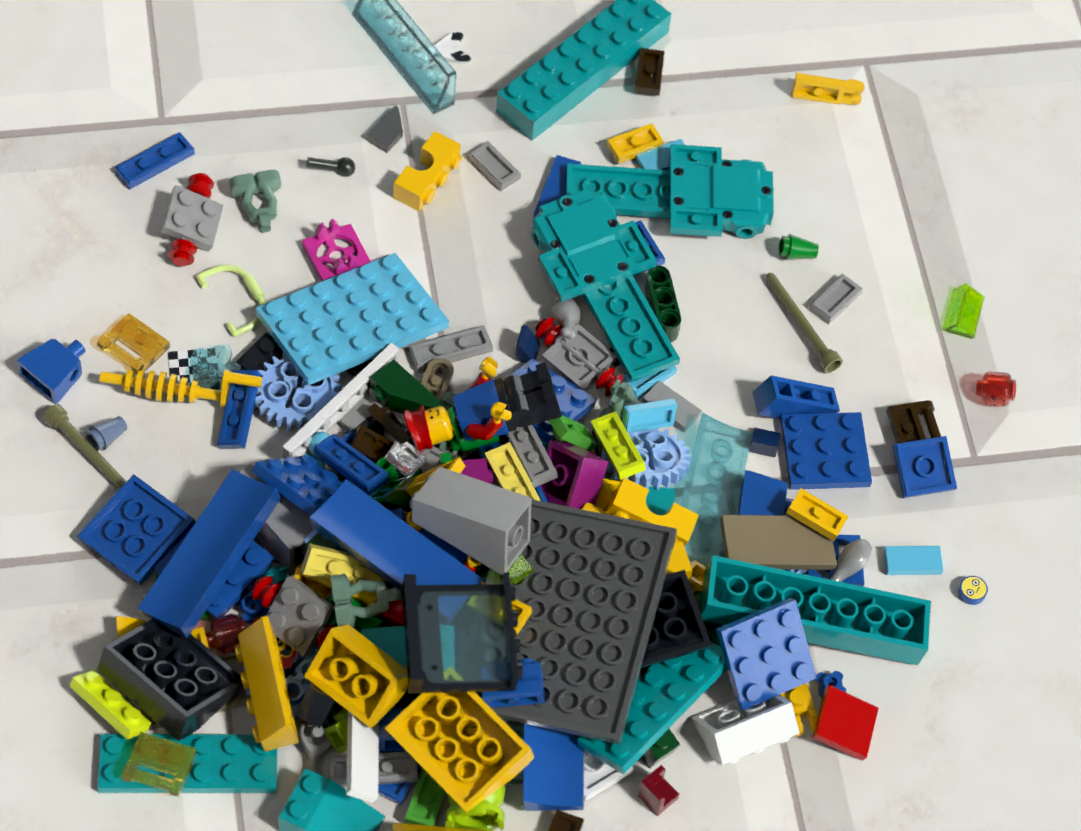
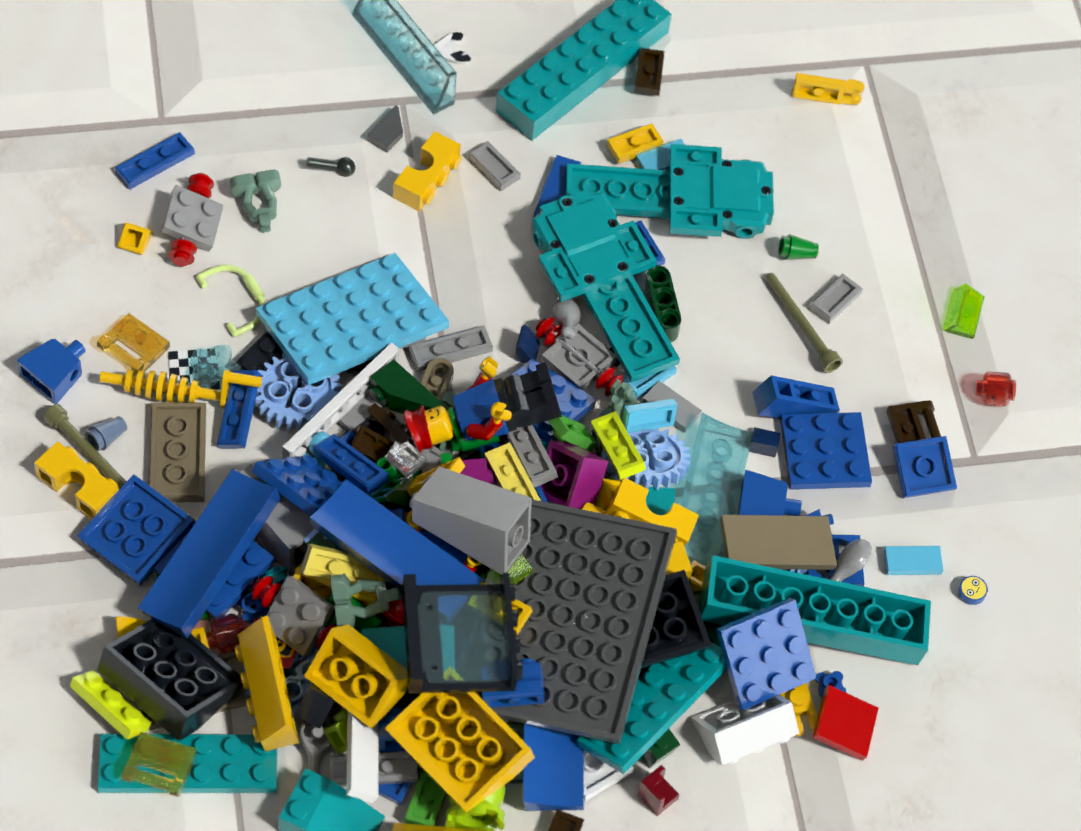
dark pink piece [302,219,371,282] -> none
yellow plate [786,488,849,541] -> none
none -> yellow arch [34,441,119,520]
none -> yellow slope [117,222,153,255]
none -> dark tan tile [149,403,207,502]

